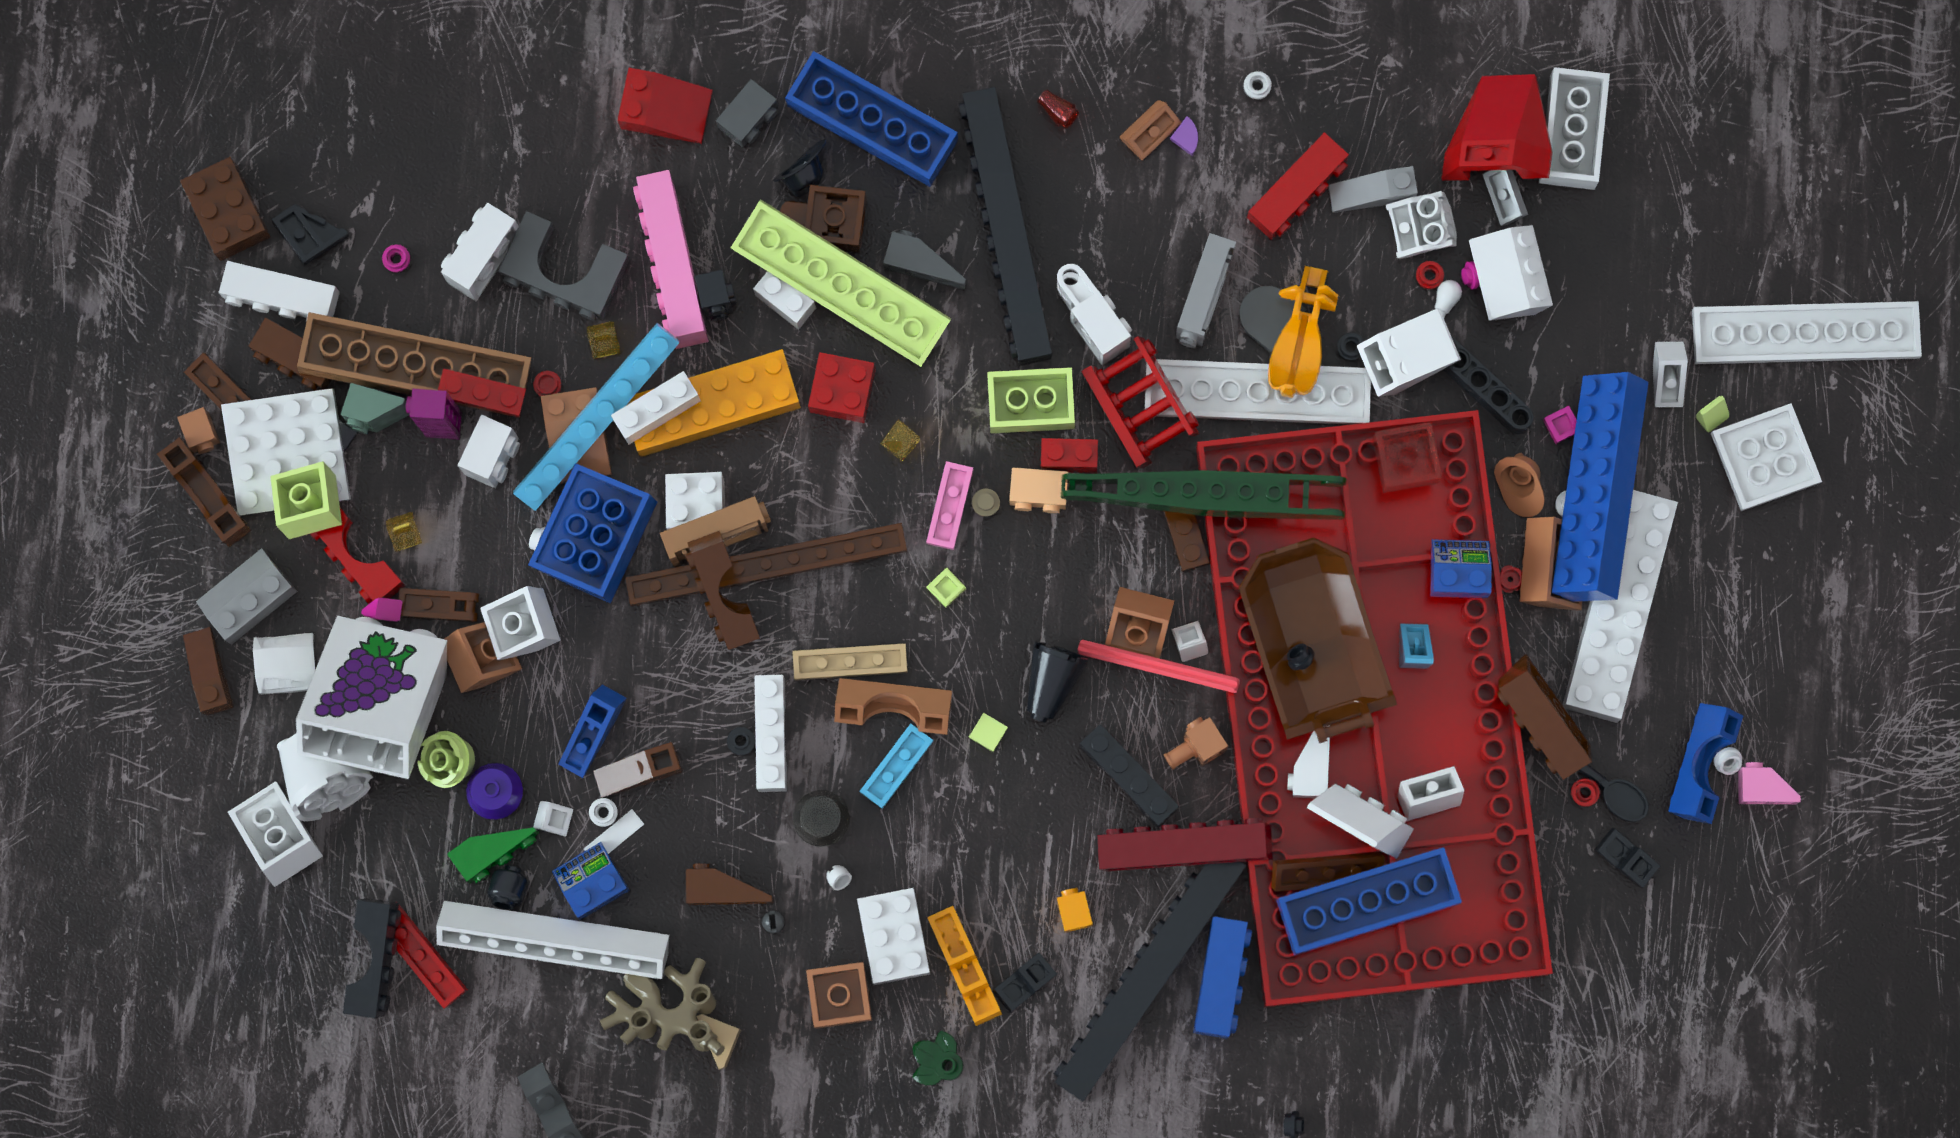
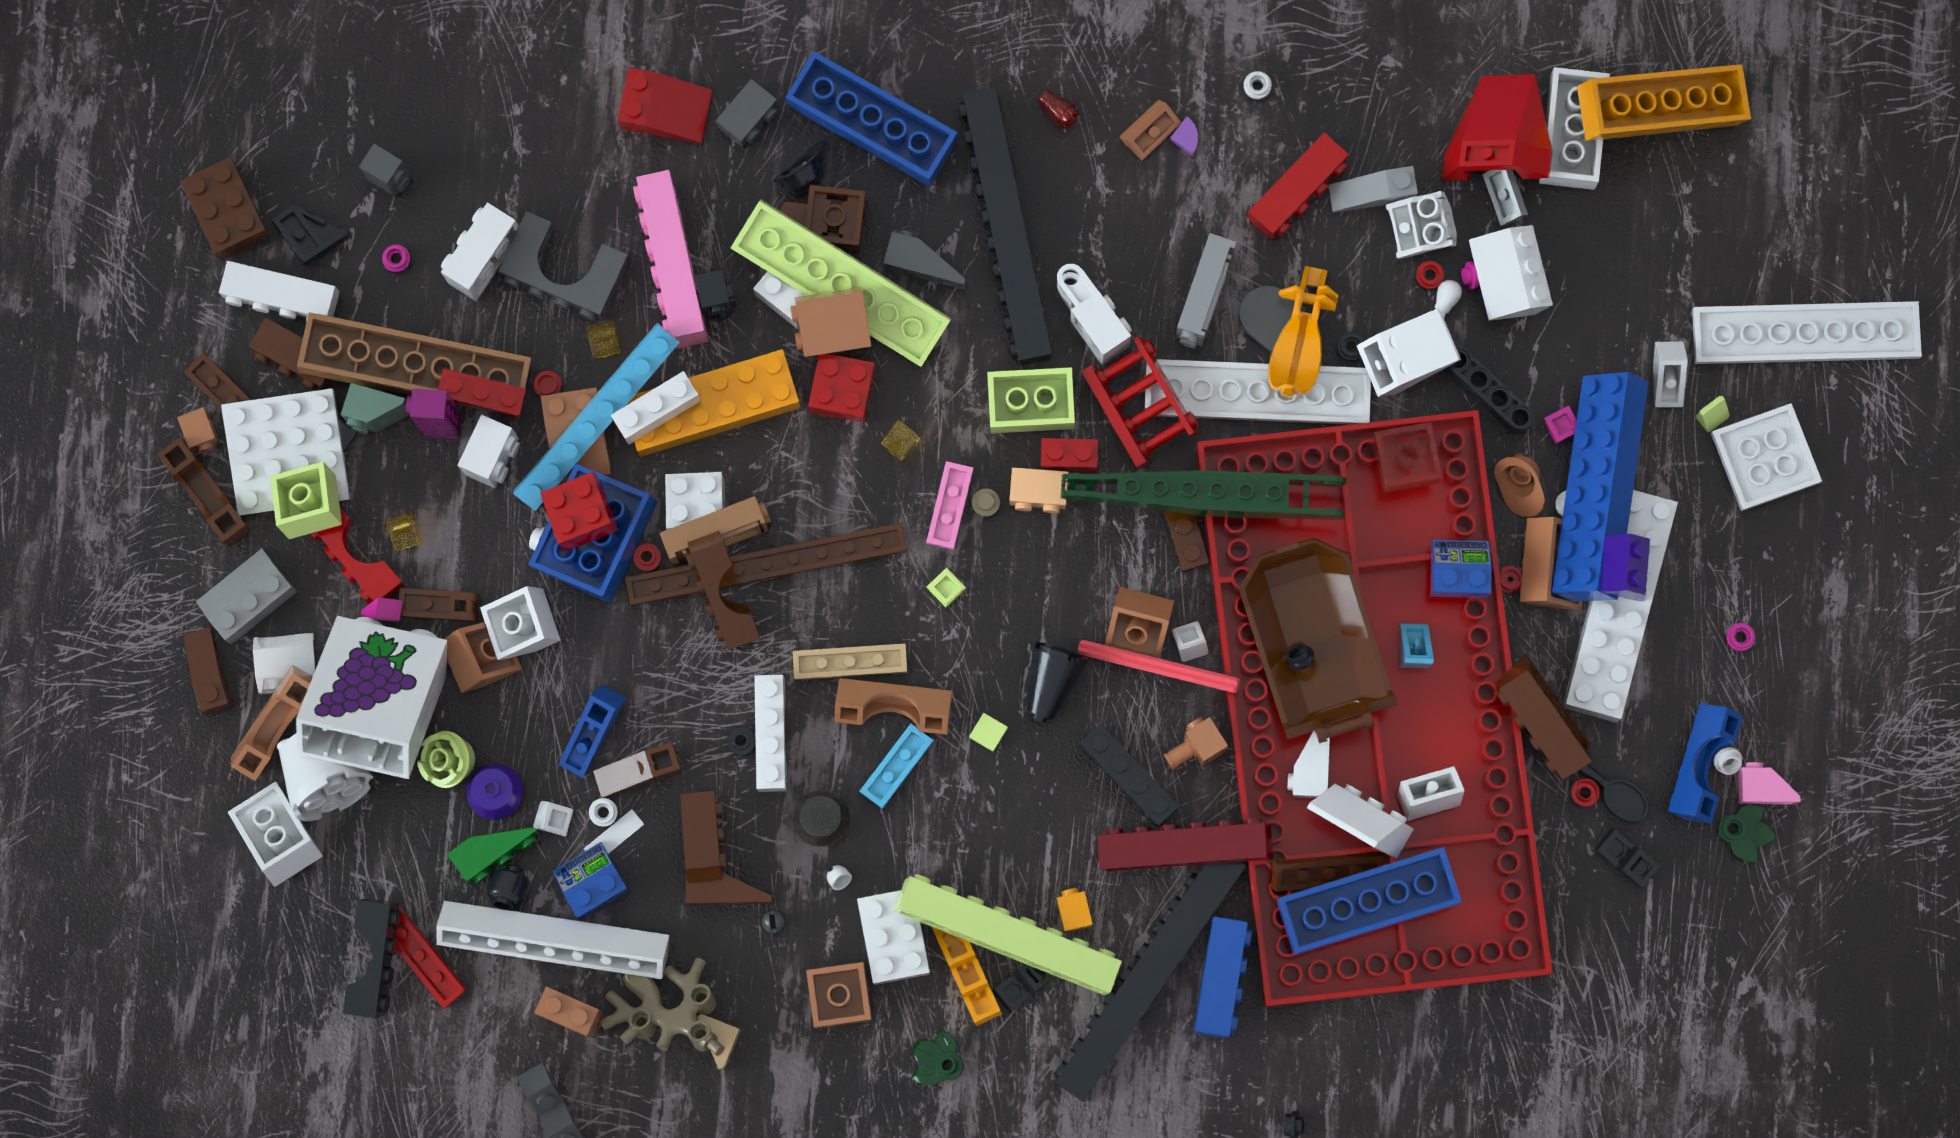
none -> nougat arch [231,665,313,781]
none -> dark grey brick [359,144,410,197]
none -> nougat brick [534,987,606,1039]
none -> red brick [540,472,619,551]
none -> red plate [633,543,662,572]
none -> reddish brown brick [680,791,726,883]
none -> nougat brick [790,287,871,357]
none -> yellowish green brick [894,874,1122,995]
none -> light orange brick [1577,64,1751,141]
none -> dark purple slope [1601,534,1650,602]
none -> dark green plate [1718,805,1775,862]
none -> dark pink plate [1726,623,1755,651]

